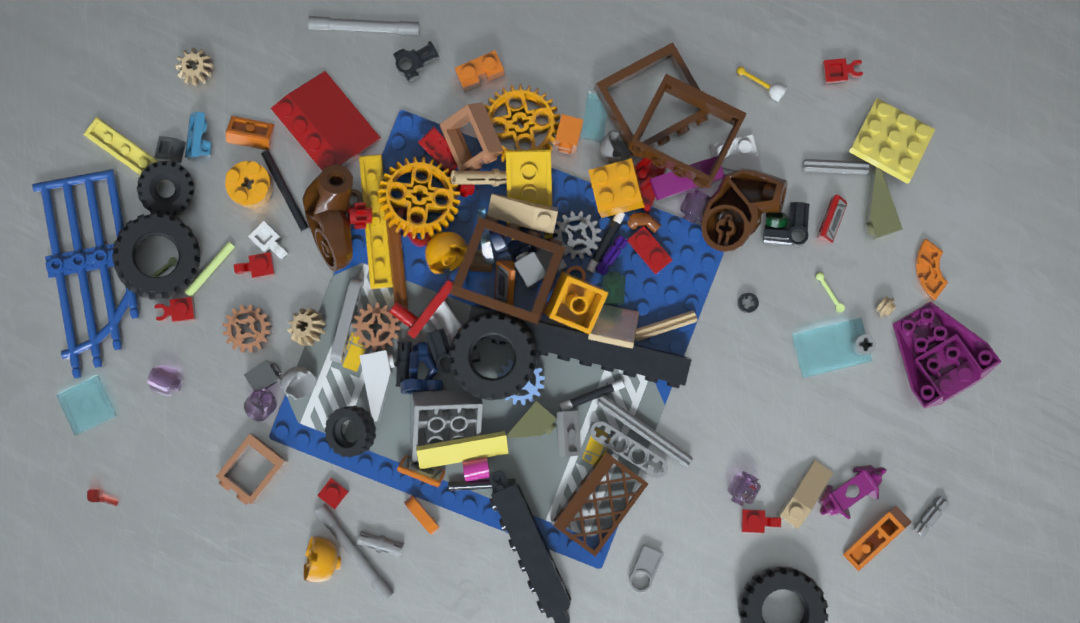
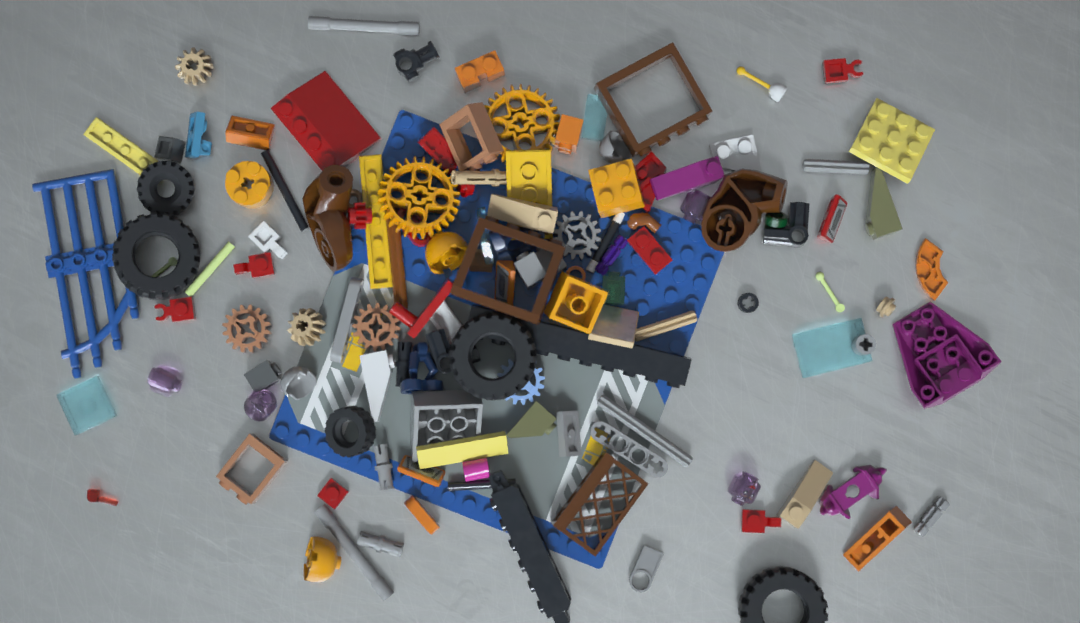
black bar [560,379,625,411] -> none
reddish brown window [628,74,747,189] -> none
none -> light grey pin [373,444,394,491]

